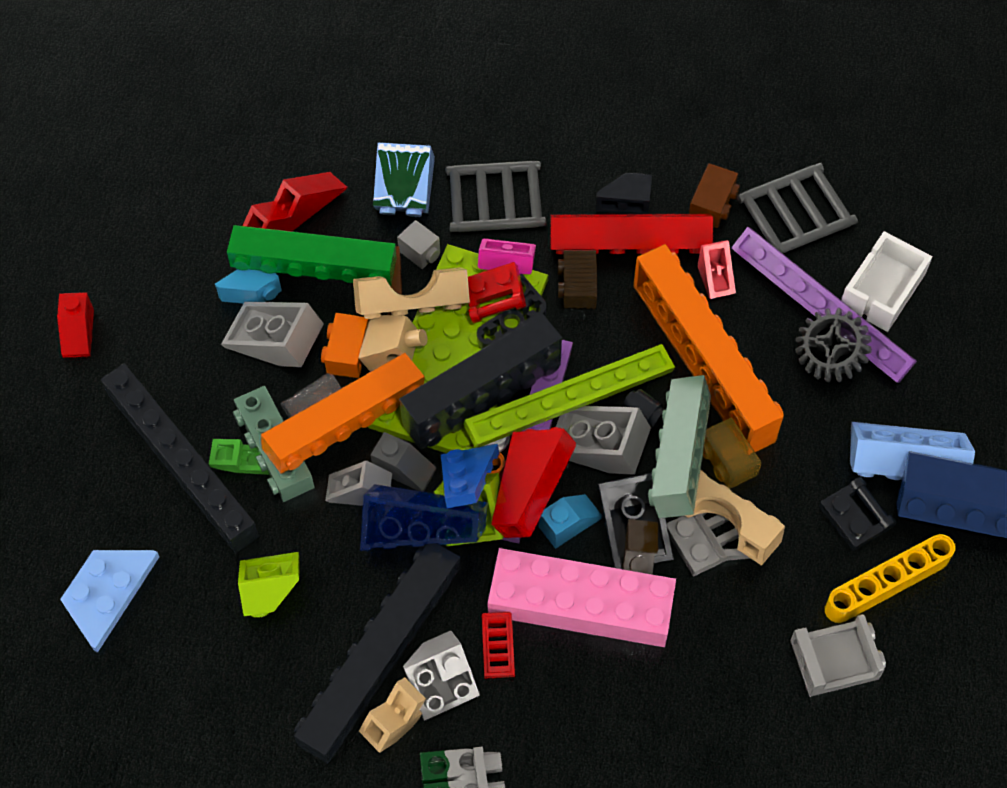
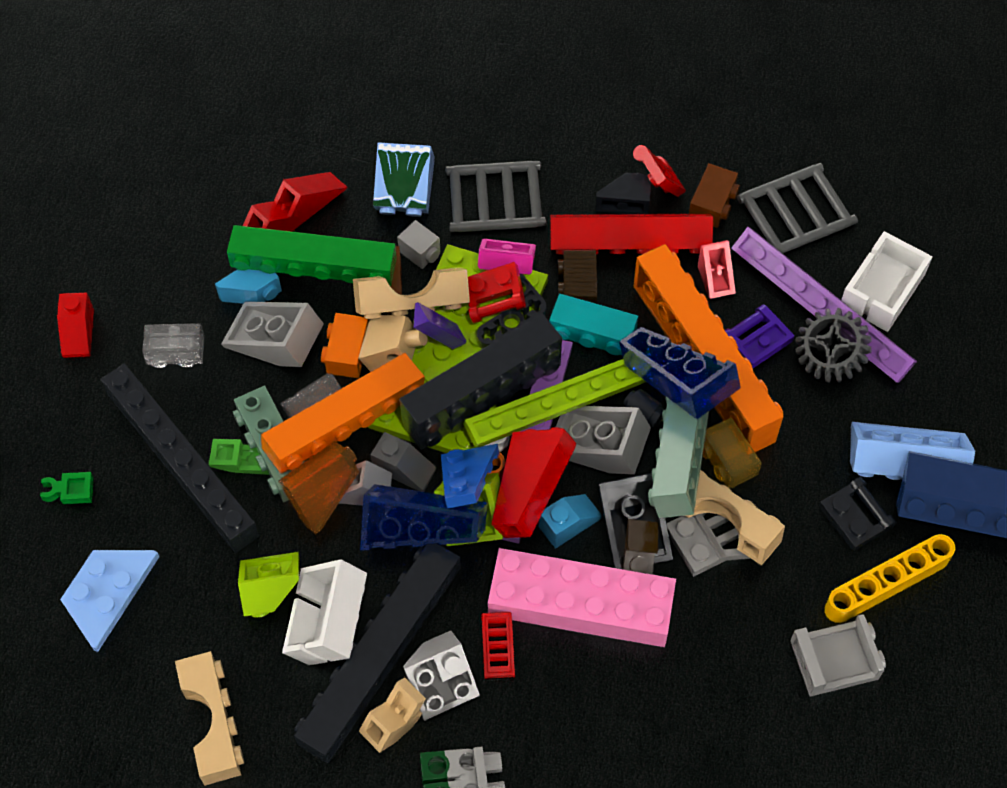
none -> green plate [40,472,93,504]
none -> clear brick [142,324,204,368]
none -> tan arch [175,651,244,785]
none -> clear orange slope [278,441,359,534]
none -> white piece [282,560,367,665]
none -> dark purple slope [413,302,466,349]
none -> teal brick [549,293,638,356]
none -> clear blue wedge [619,327,741,419]
none -> red plate [633,145,686,197]
none -> dark purple plate [725,304,795,368]

